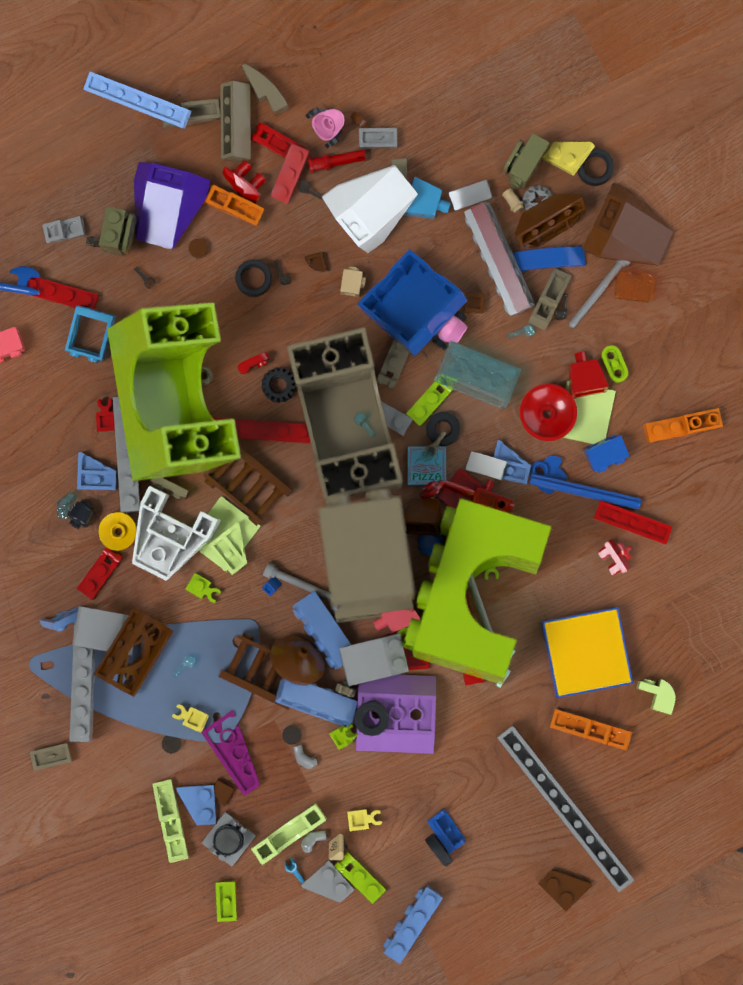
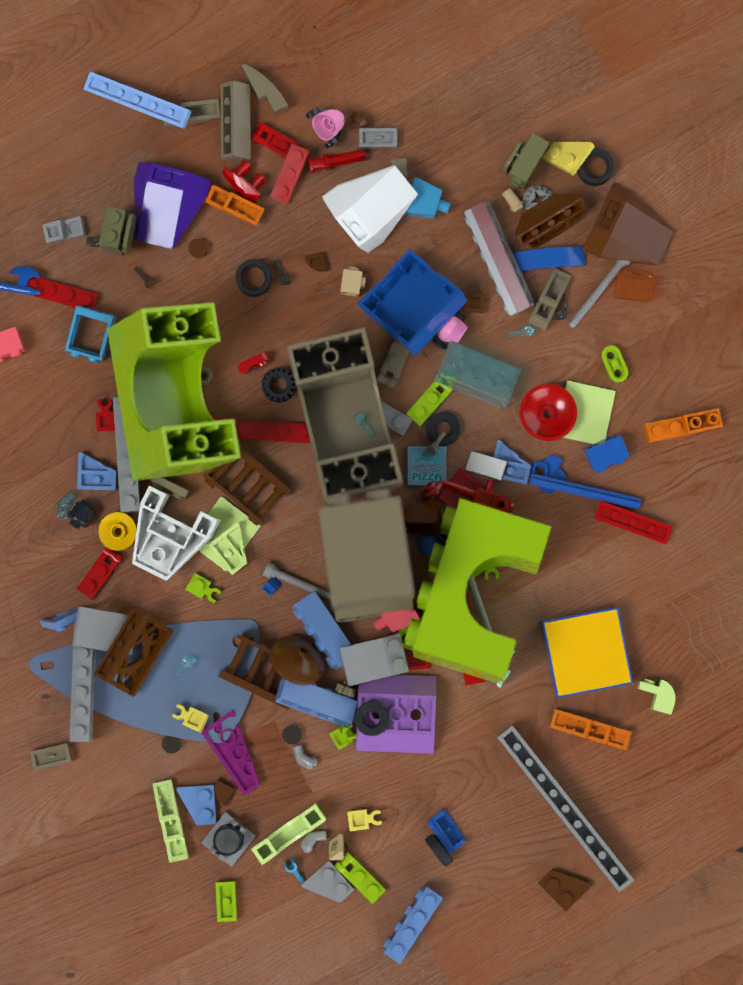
clear smoke hand [299,181,323,200] -> none
light grey slope [449,180,493,210] -> none
red torso [568,351,609,398] -> none
hips [598,539,632,575] -> none

